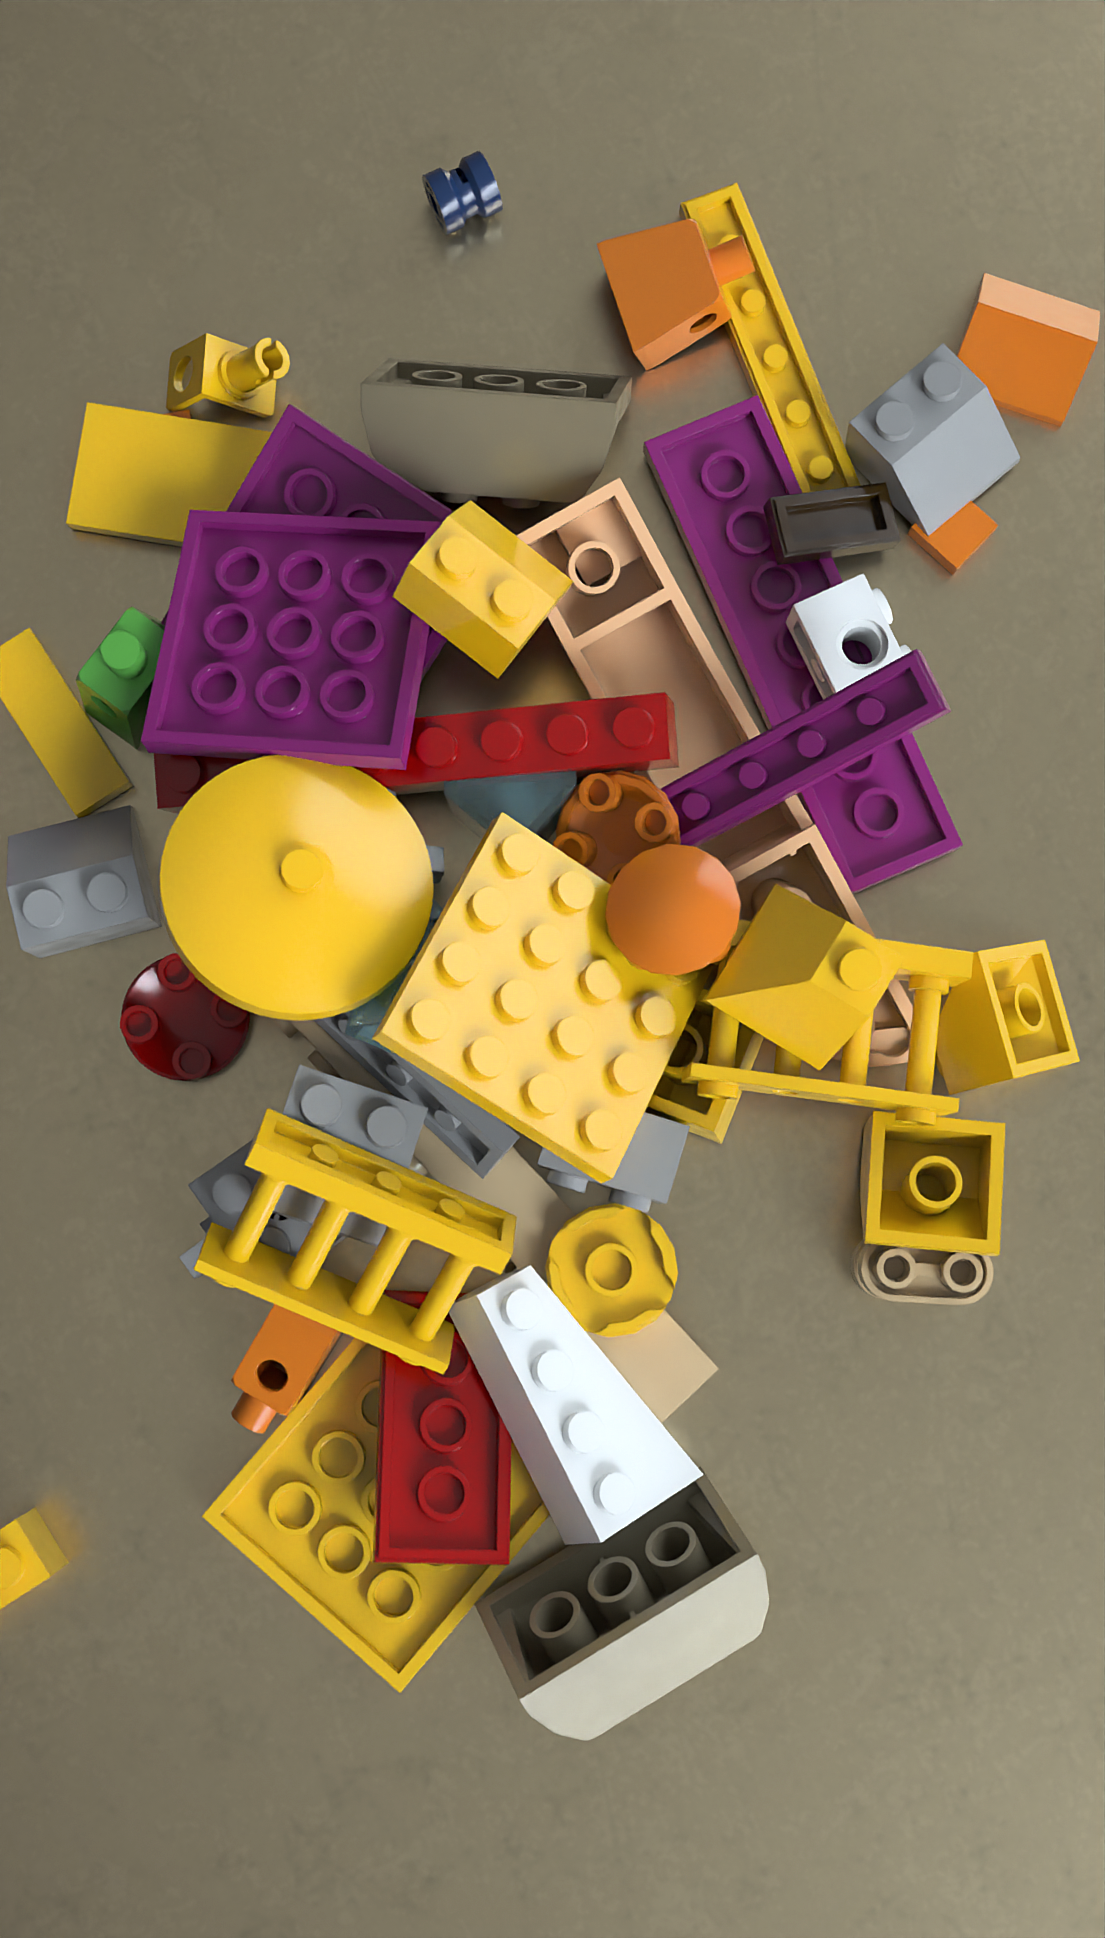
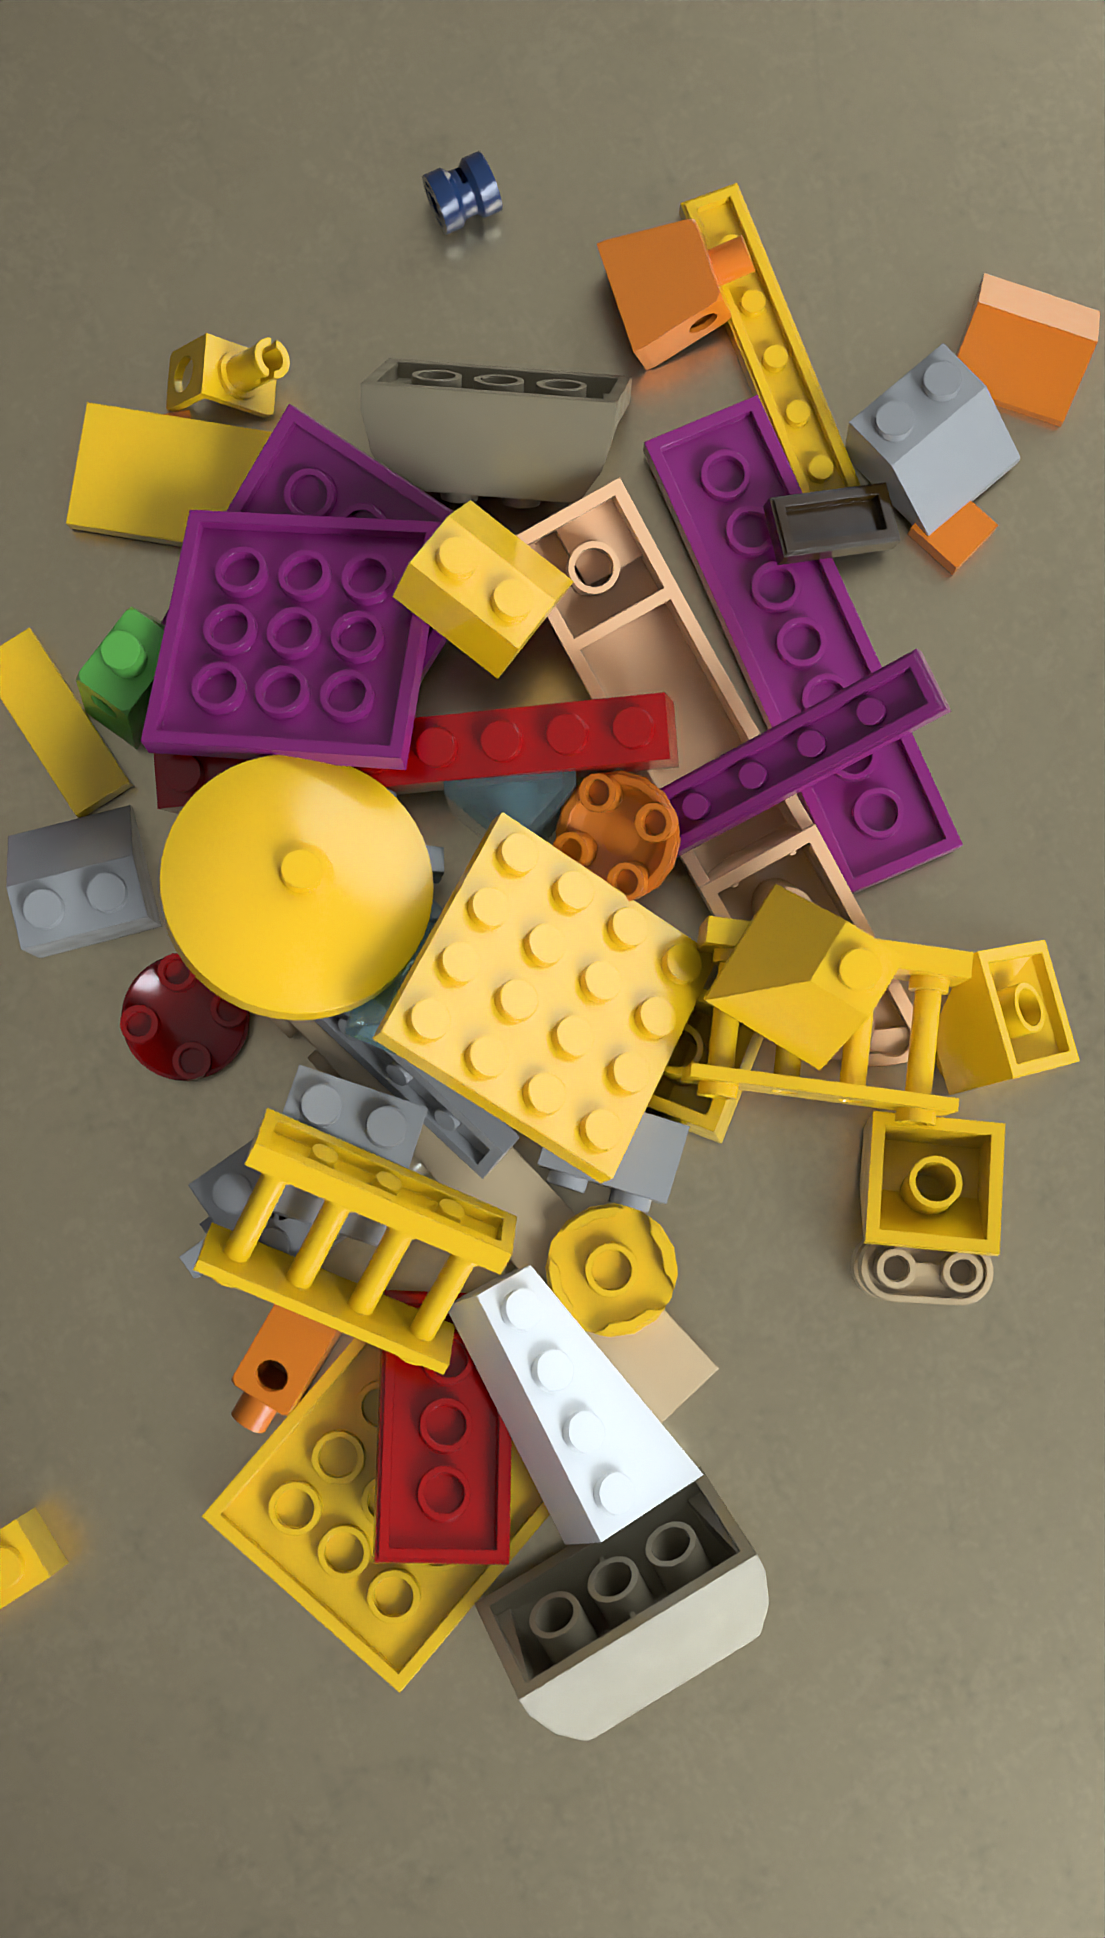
orange dish [605,844,741,976] -> none
white brick [786,573,911,699] -> none

